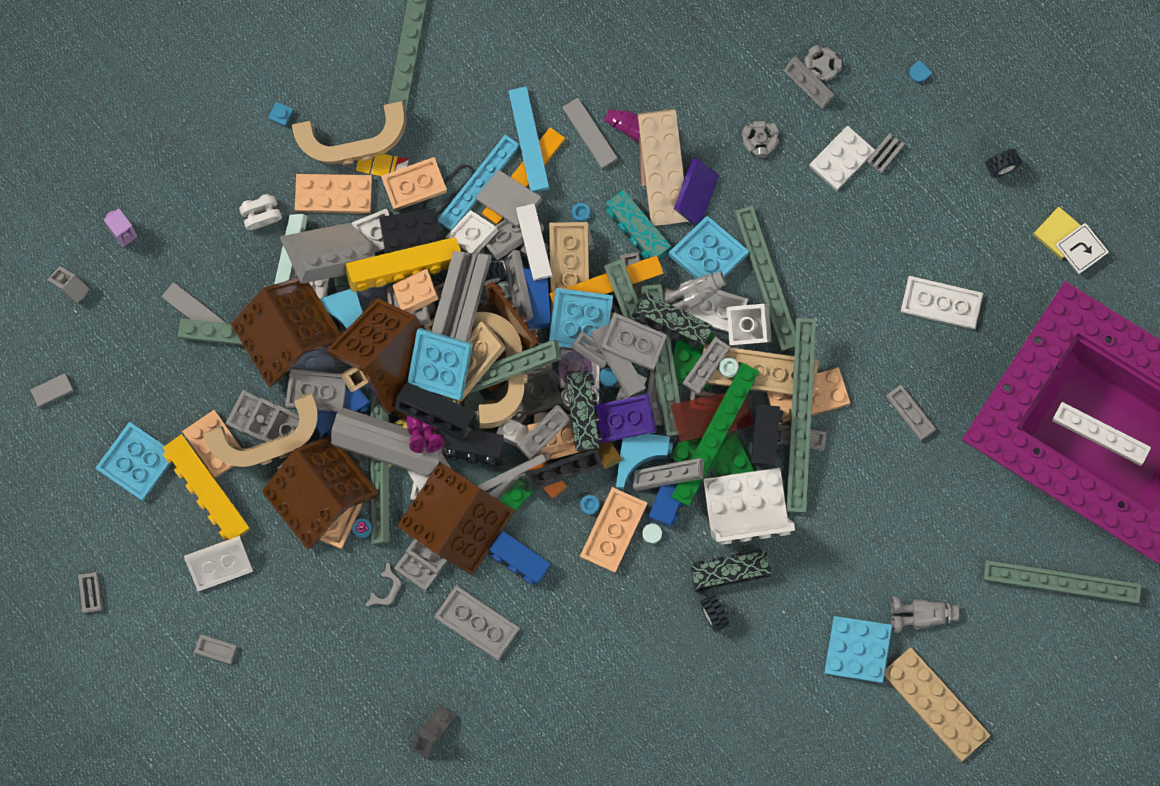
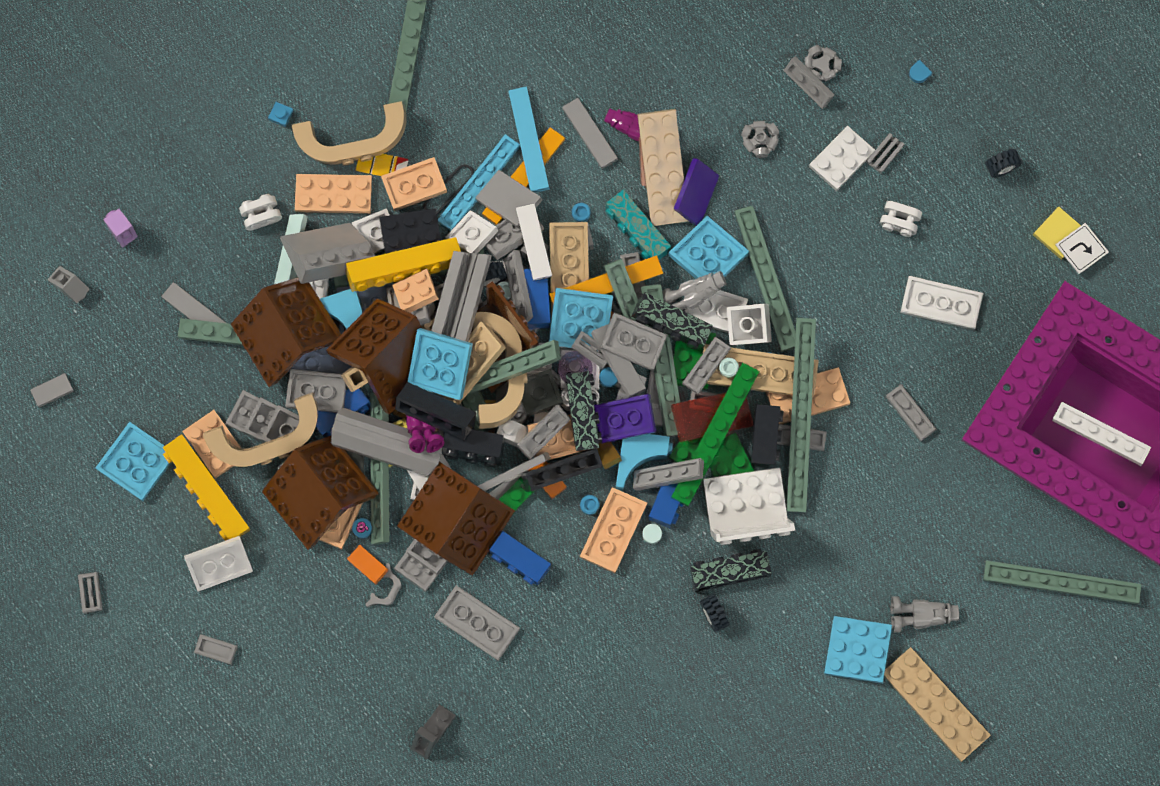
none -> orange tile [347,545,389,585]
none -> white brick [880,201,922,237]

